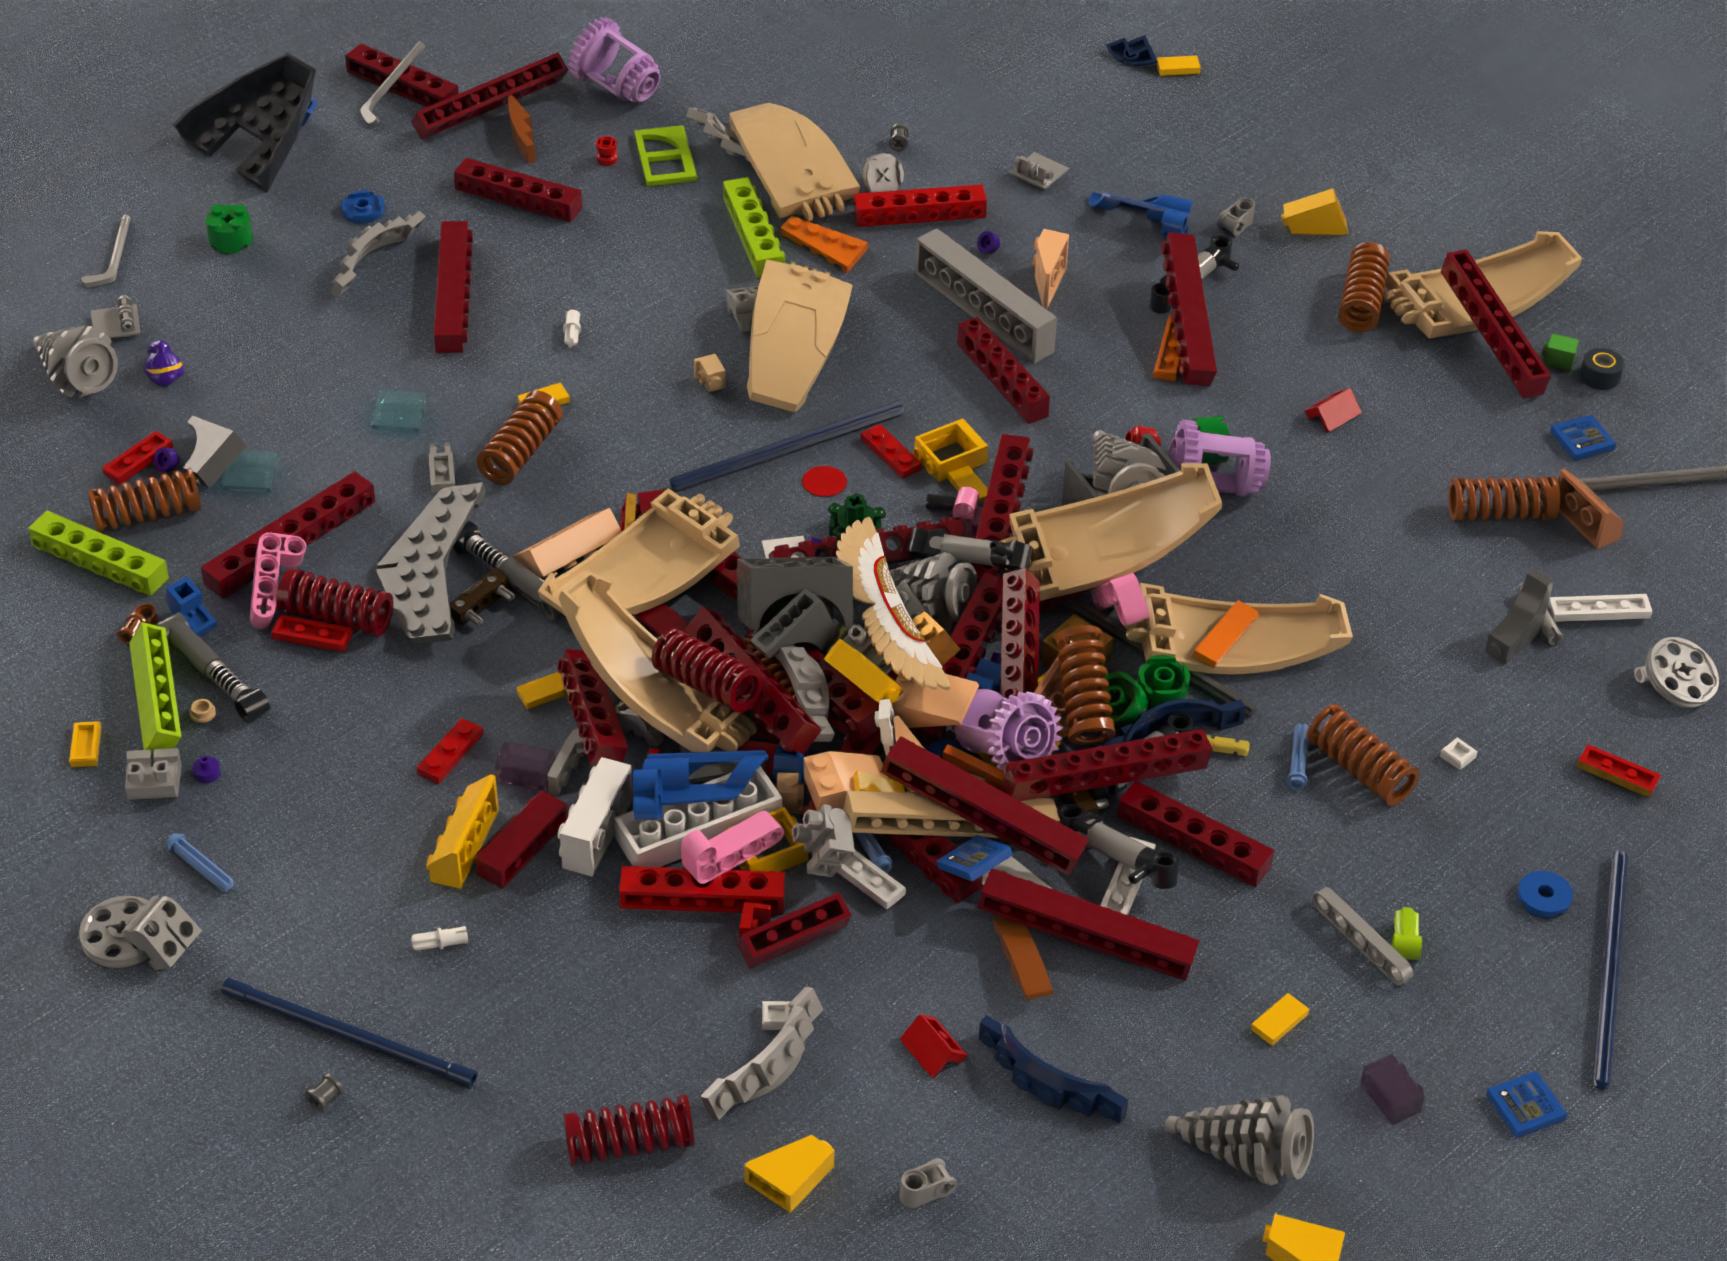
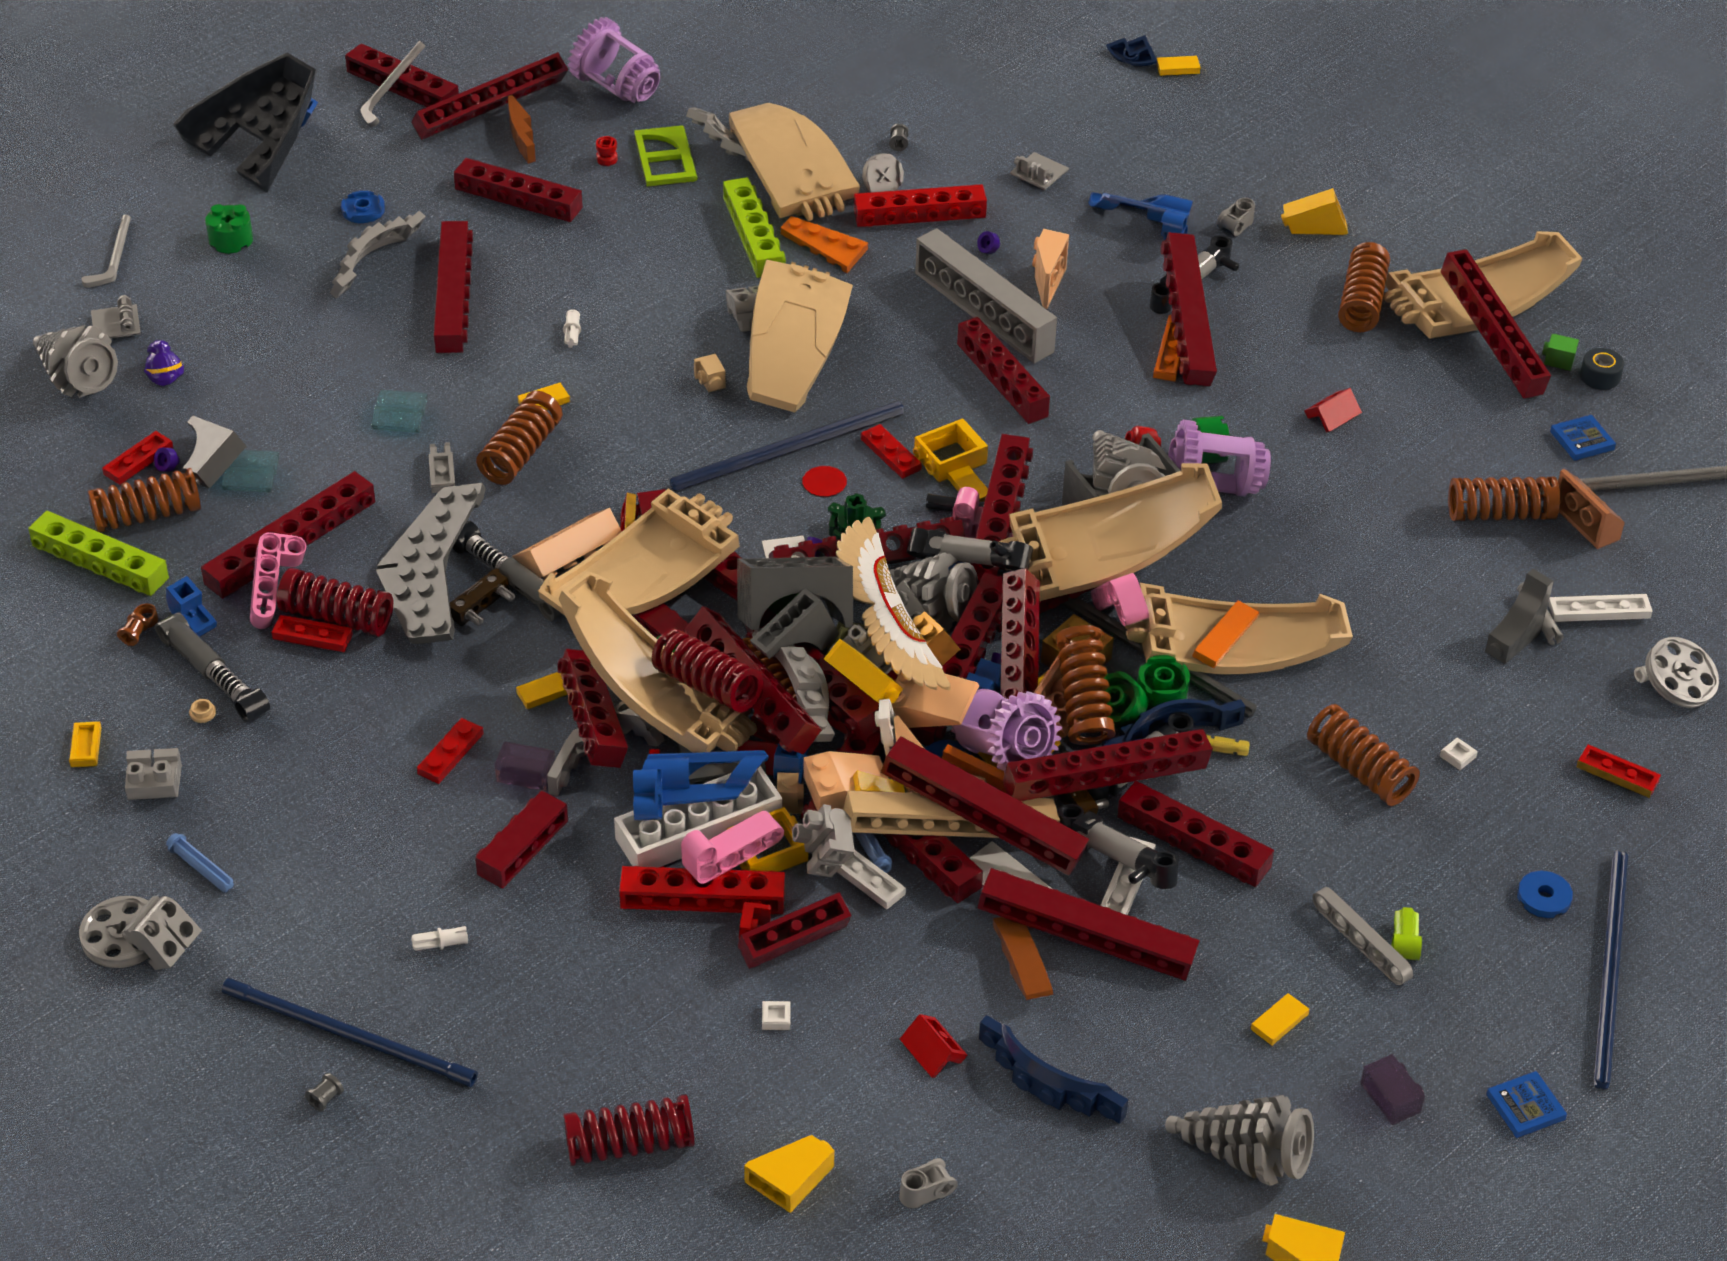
lime brick [129,622,181,755] -> none
dark purple tile [193,756,221,783] -> none
yellow slope [426,774,499,889] -> none
white brick [558,757,633,876] -> none
light grey piece [700,987,823,1120] -> none
blue tile [937,835,1013,881] -> none
medium blue axle [1286,723,1309,790] -> none

